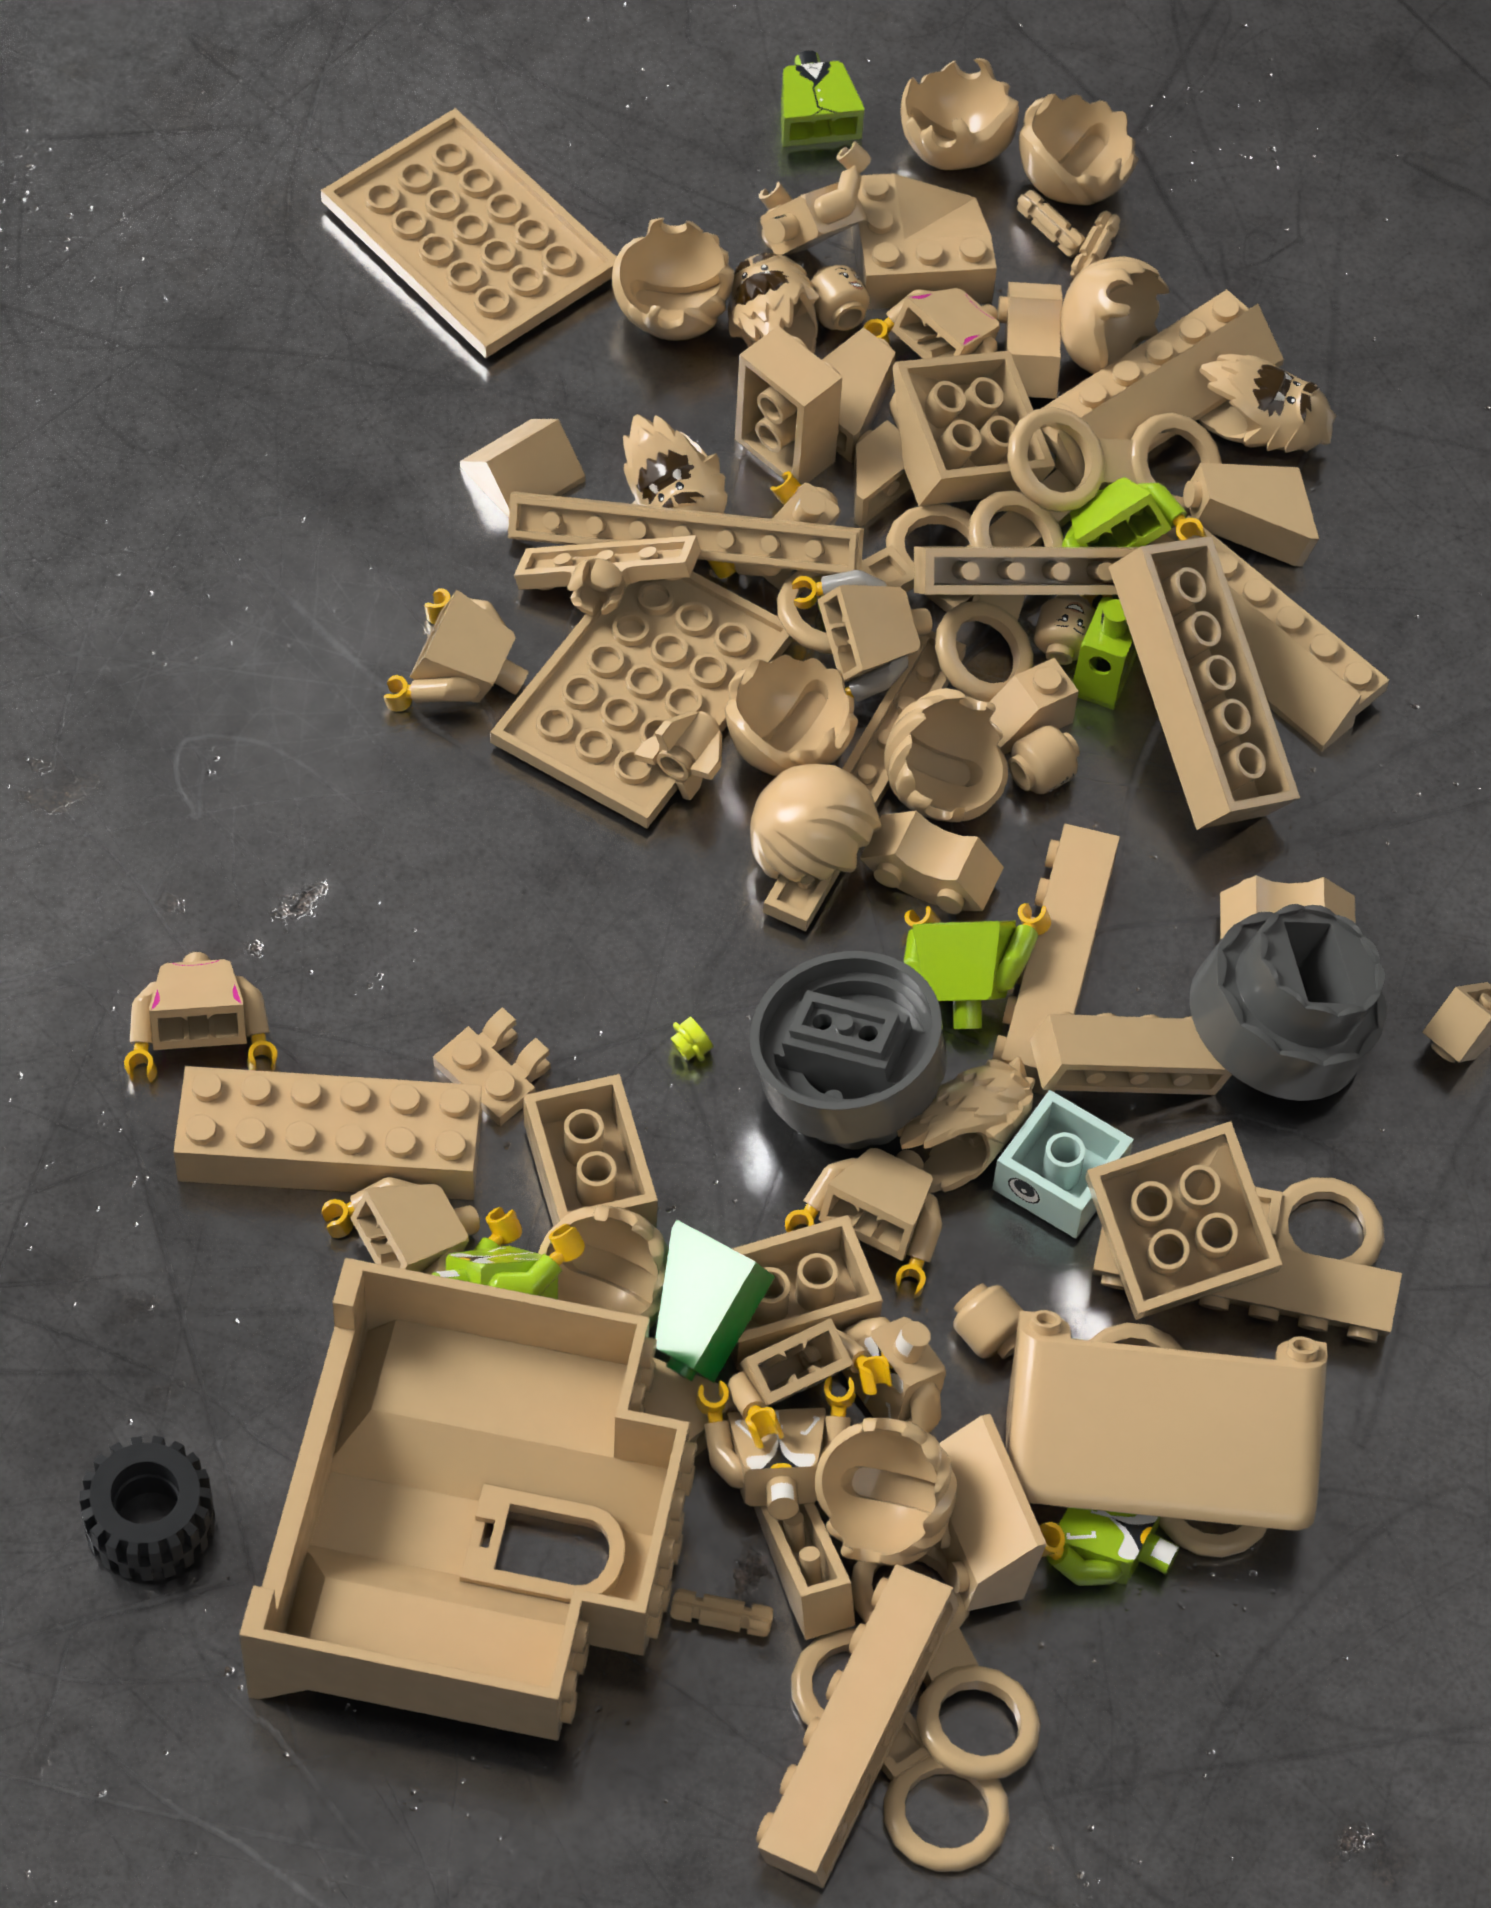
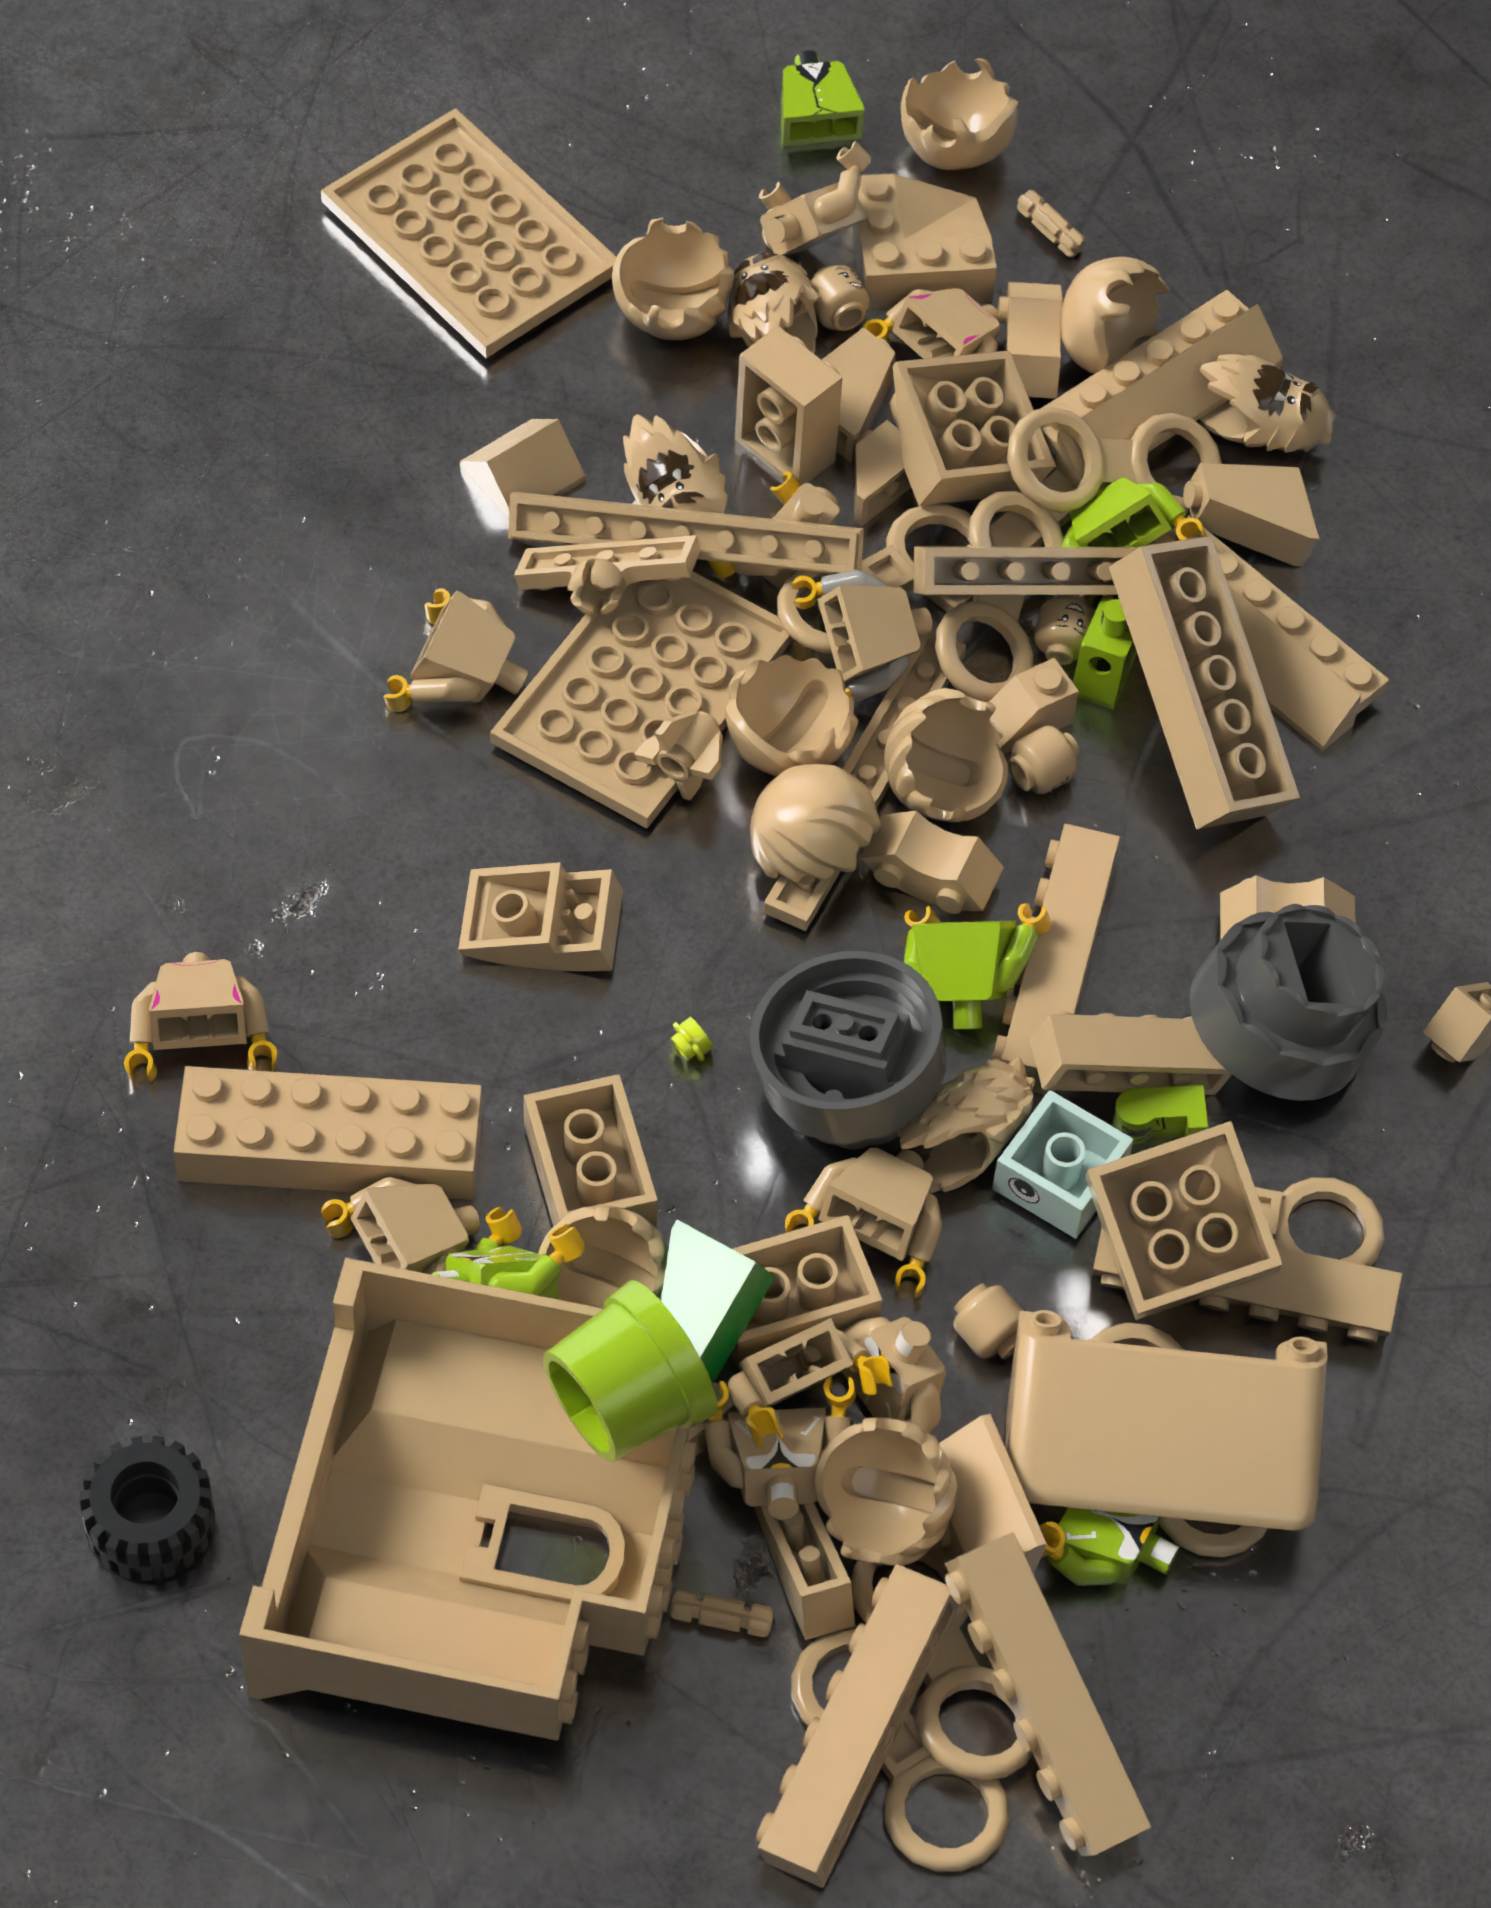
tan plate [433,1007,551,1127] -> none
tan piece [1019,94,1139,205] -> none
tan axle [1070,211,1121,279] -> none
none -> tan slope [458,862,623,971]
none -> lime piece [543,1280,717,1462]
none -> tan brick [945,1532,1151,1857]
none -> lime leg [1112,1084,1208,1144]

